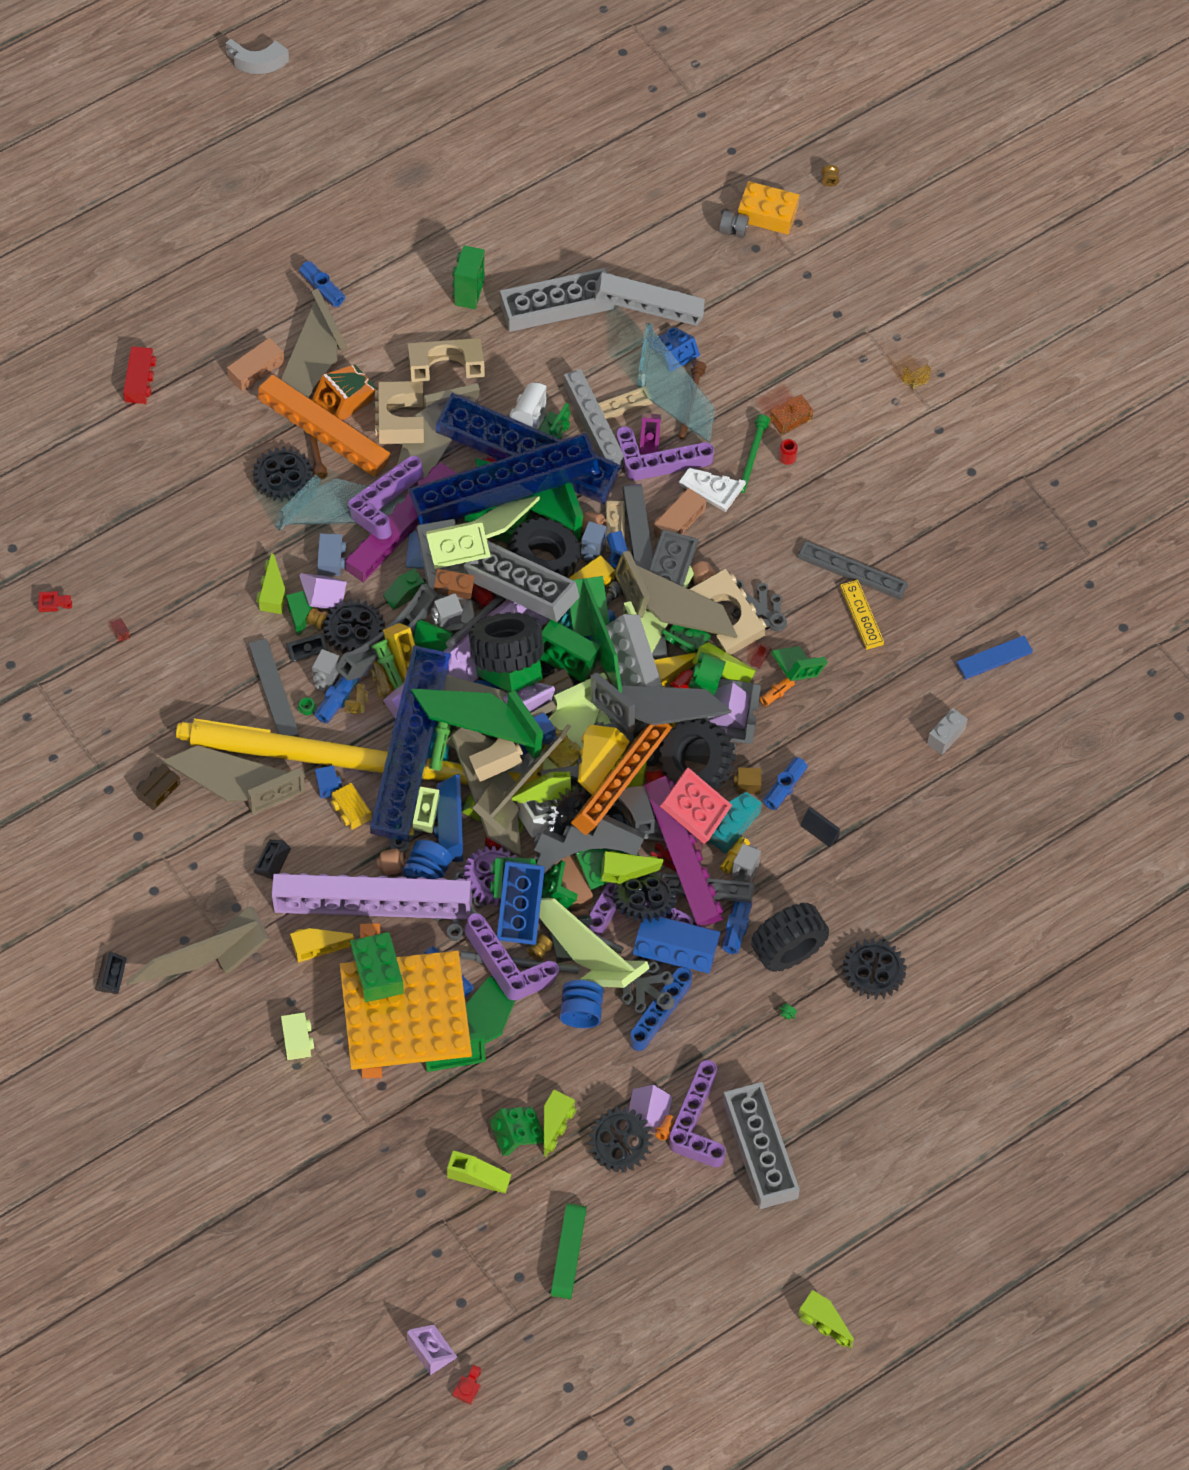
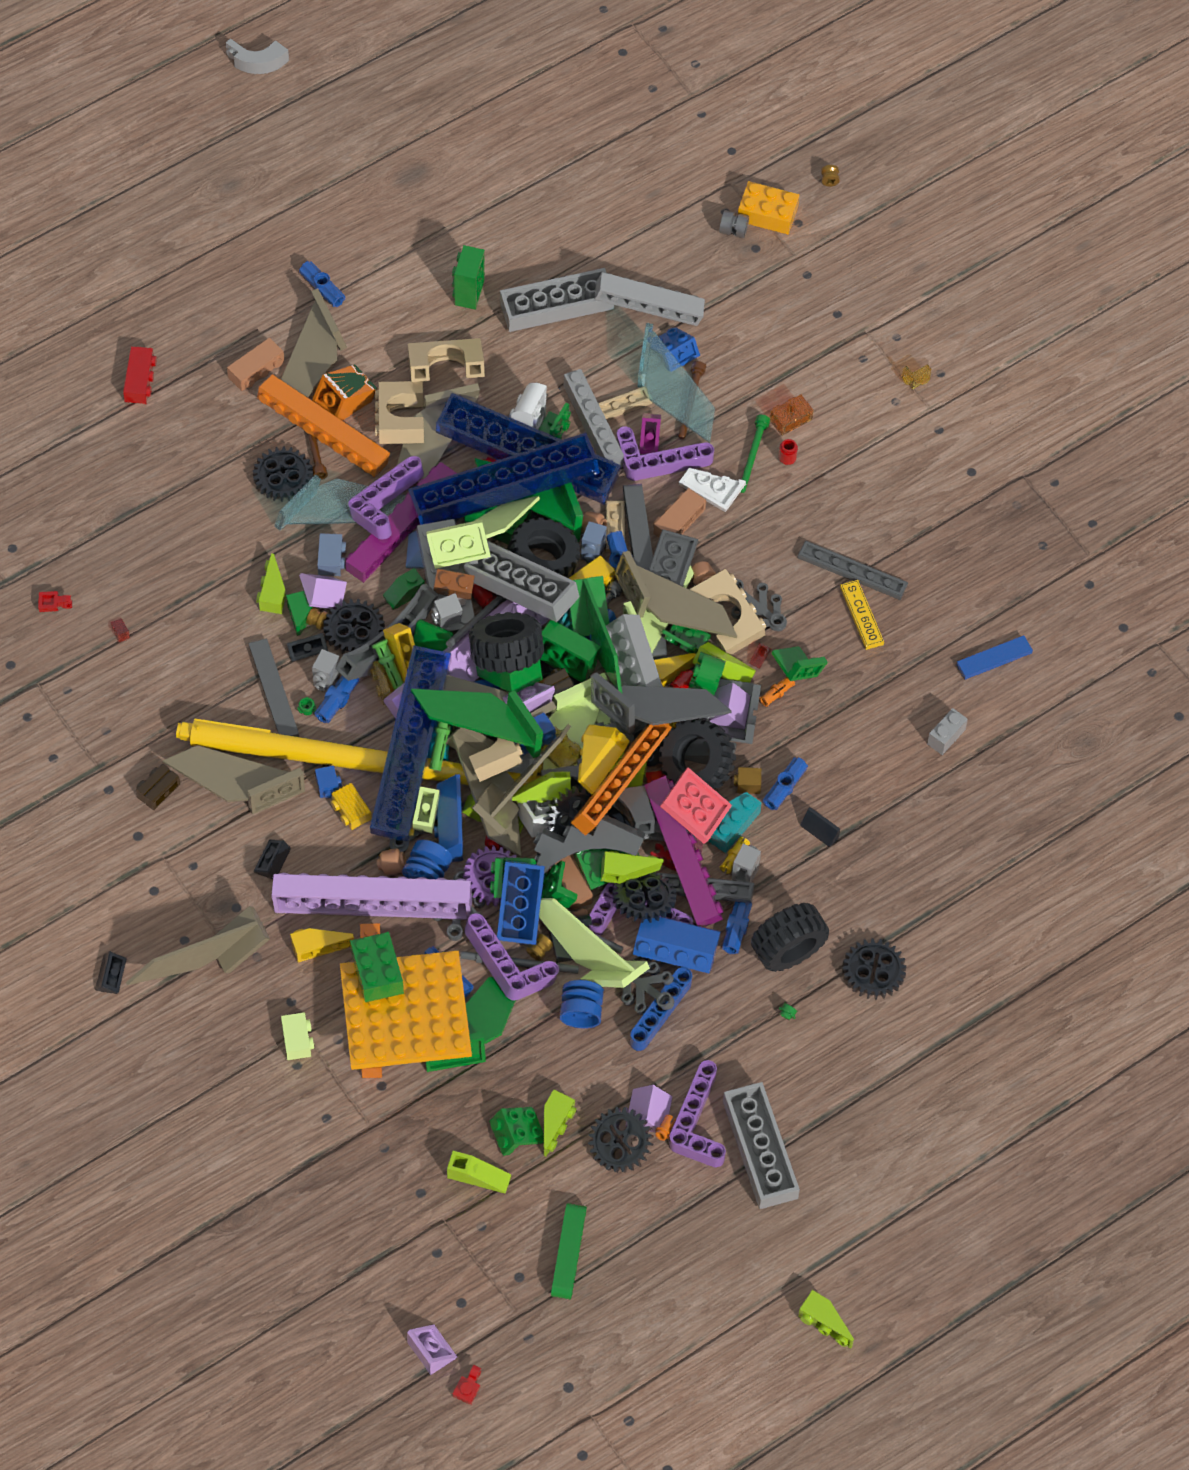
clear yellow bracket [345,684,369,714] -> none

